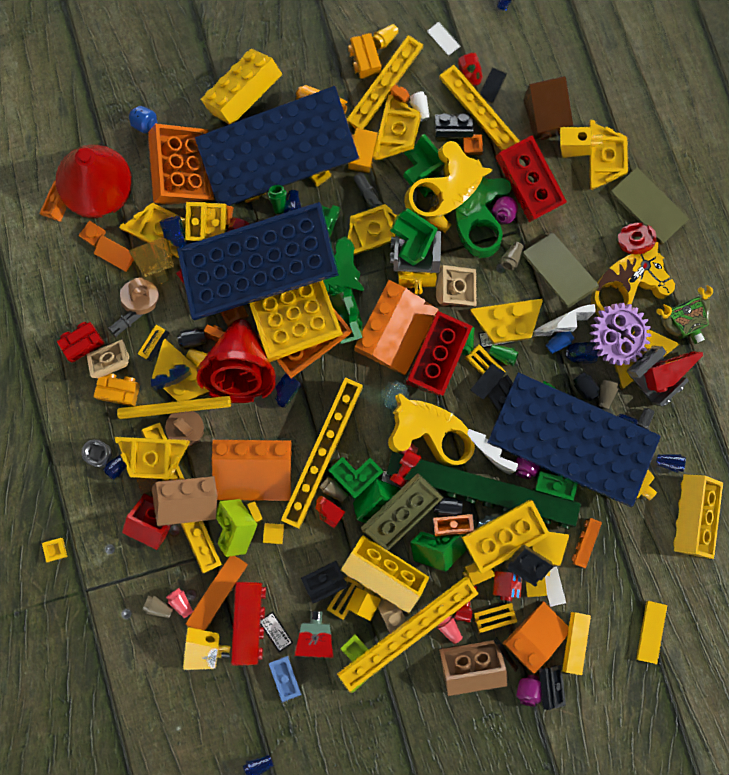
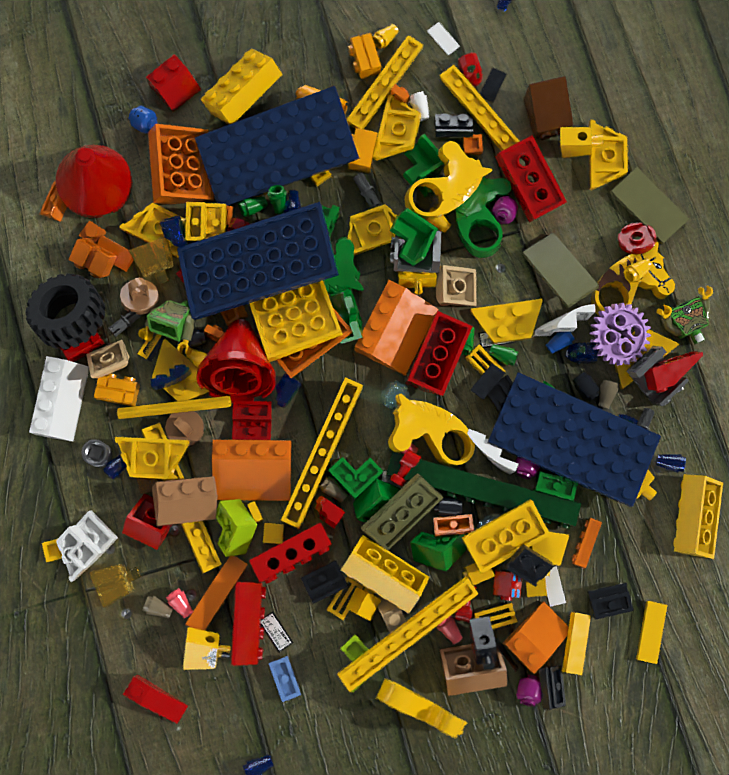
red torso [295,611,333,658] -> none
dark tan cone [501,242,523,270] -> none
none -> black tyre [25,273,105,349]
none -> white slope [29,356,89,442]
none -> white slope [56,510,118,582]
none -> orange brick [68,238,117,278]
none -> clear yellow torso [89,564,141,608]
none -> red slope [123,675,189,724]
none -> torso [138,300,194,355]
none -> red slope [146,54,201,112]
none -> red slope [232,401,272,440]
none -> green cone [238,196,268,217]
none -> red brick [249,522,332,584]
none -> yellow animal [376,678,467,738]
none -> torso [470,616,497,670]
none -> black plate [587,583,634,620]
none -> yellow cone [624,258,652,283]

